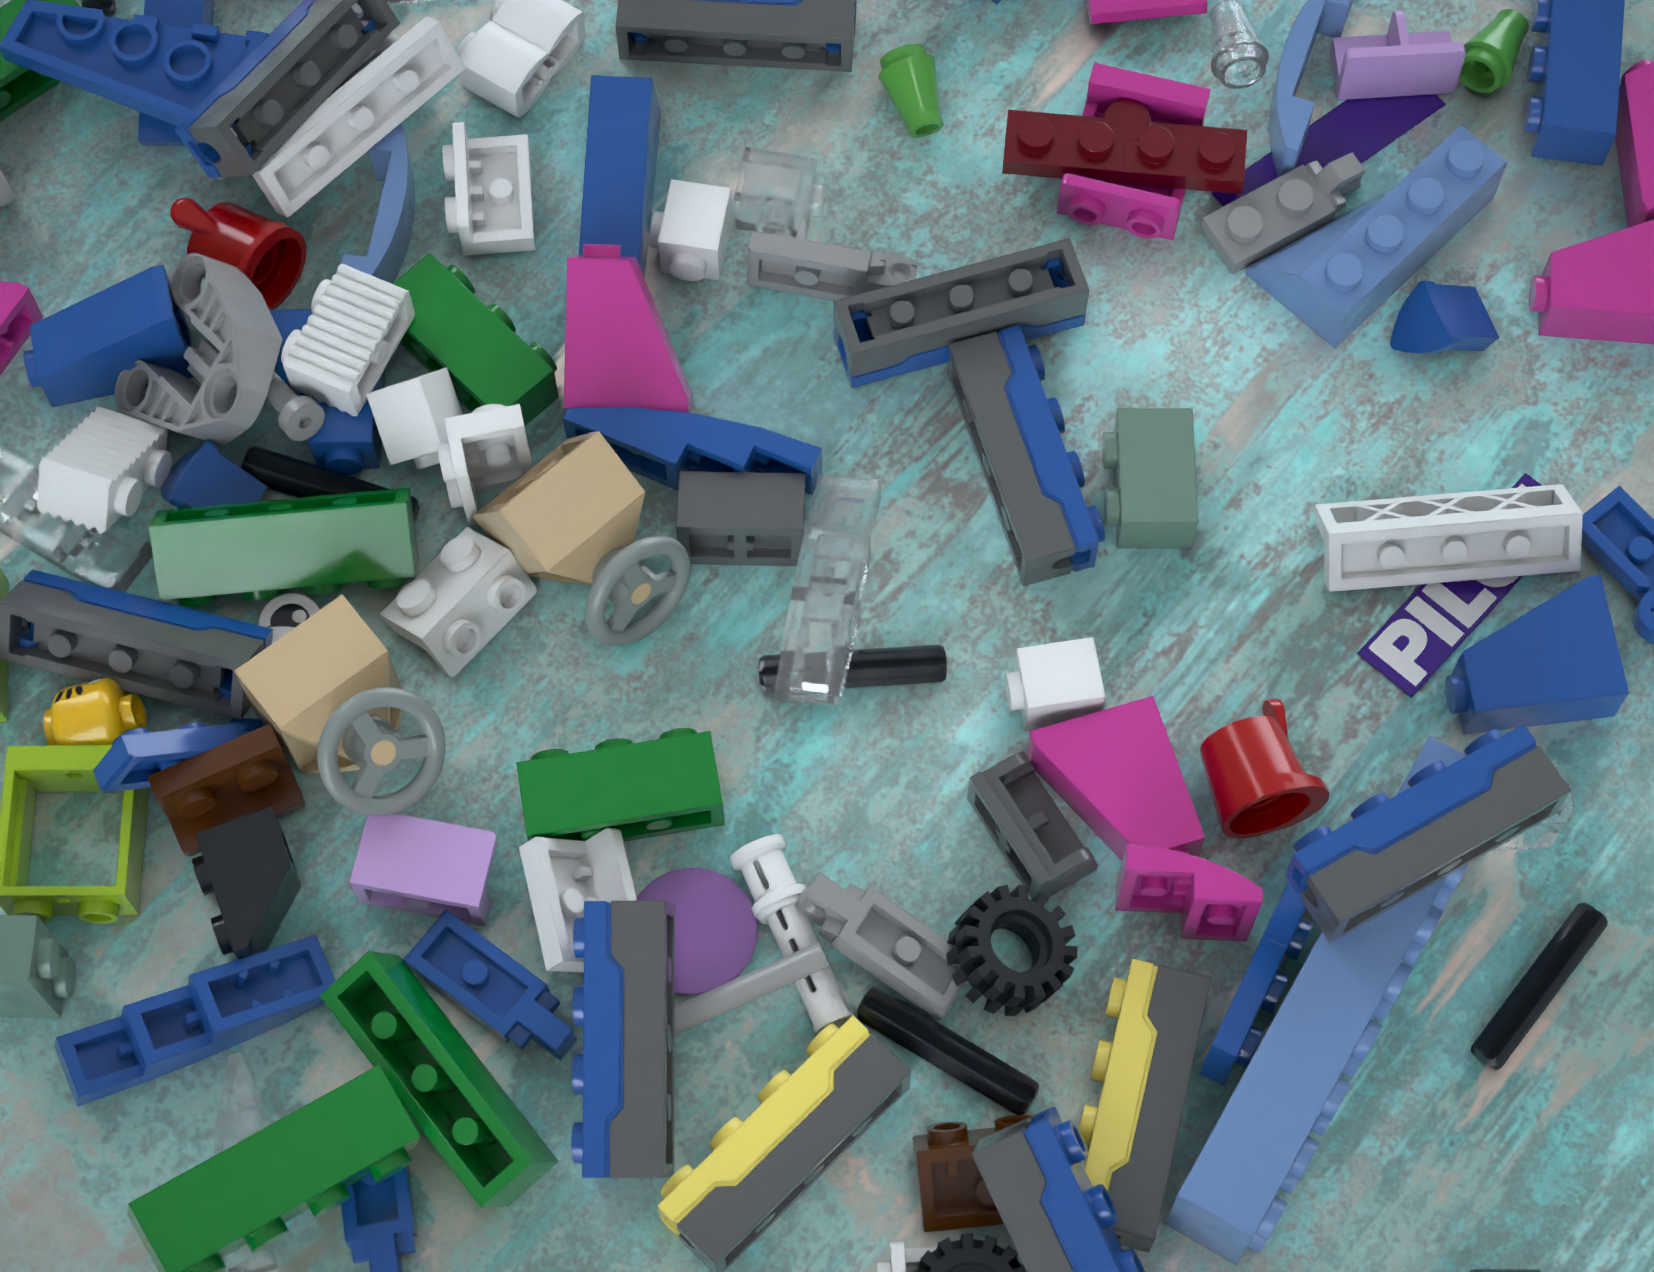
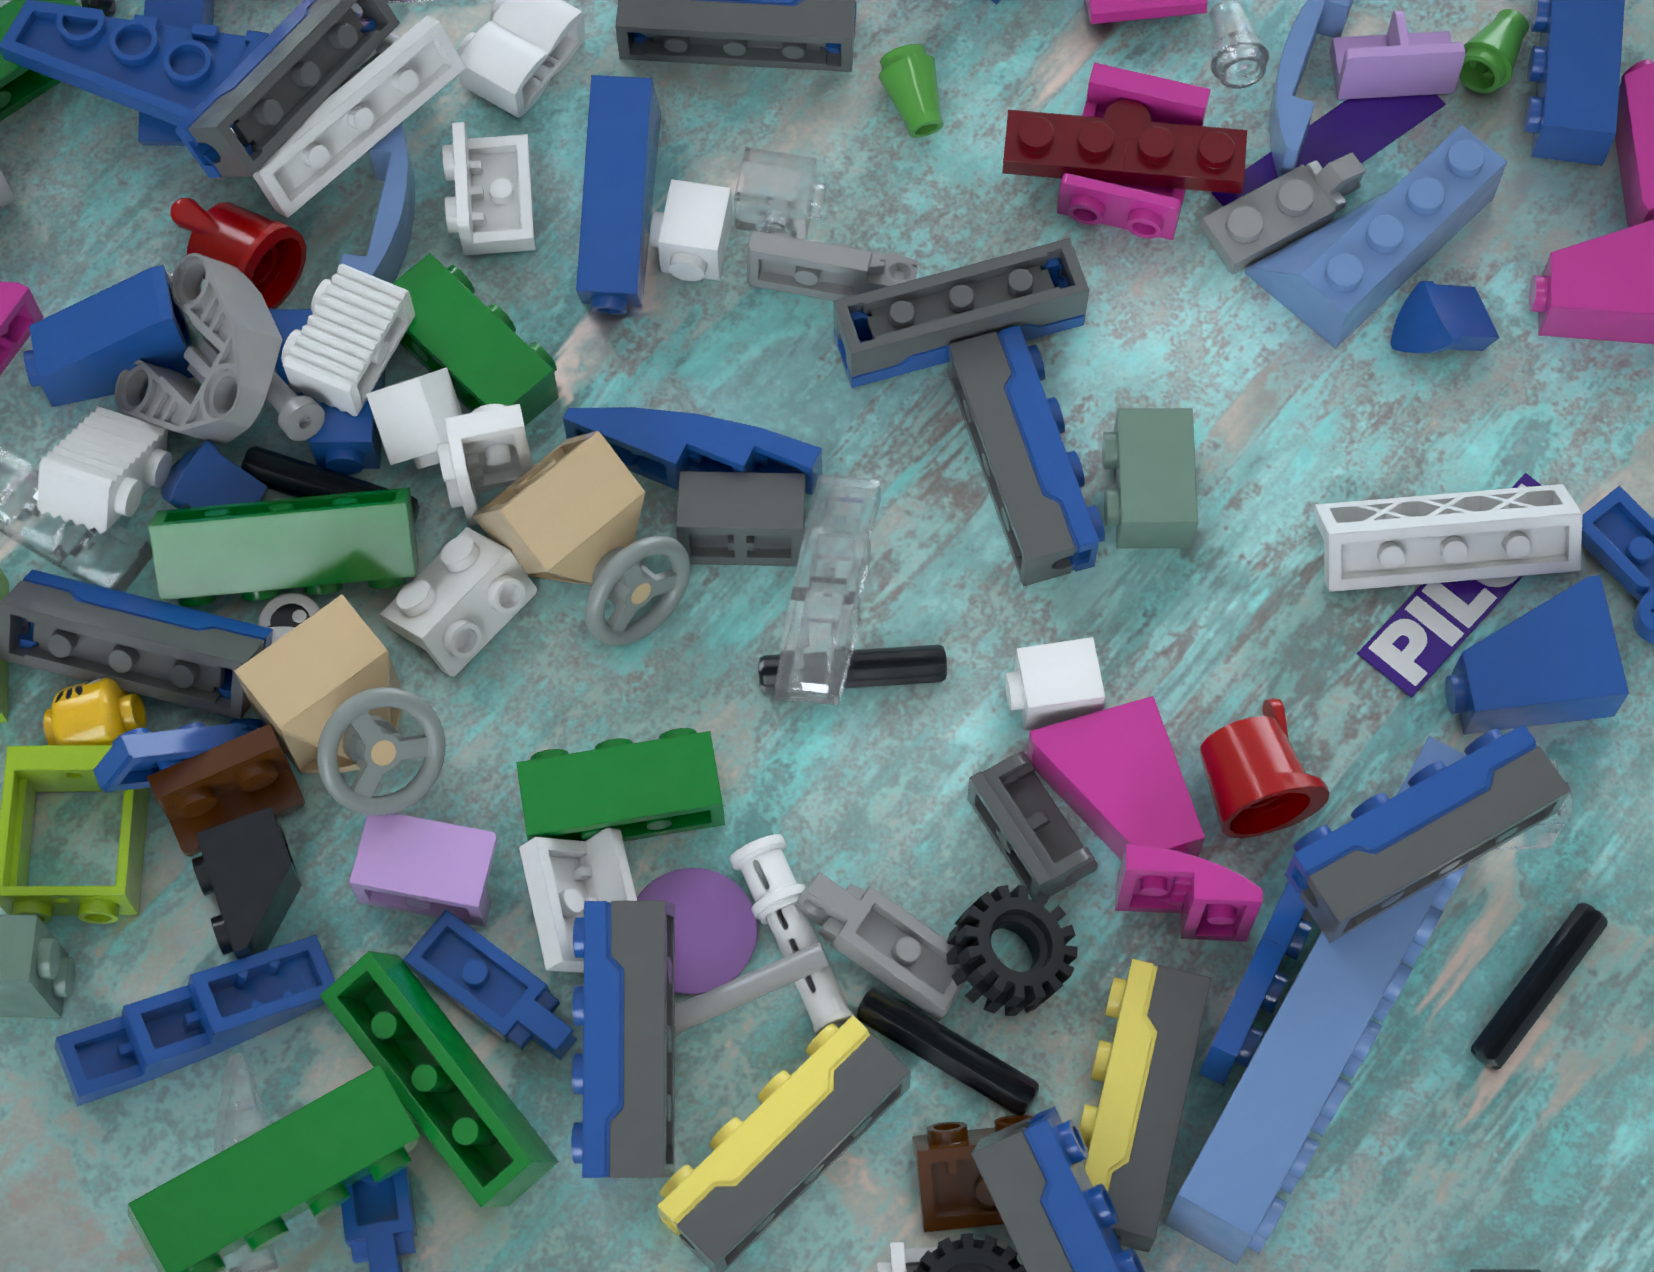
dark pink slope [564,244,693,413] -> none

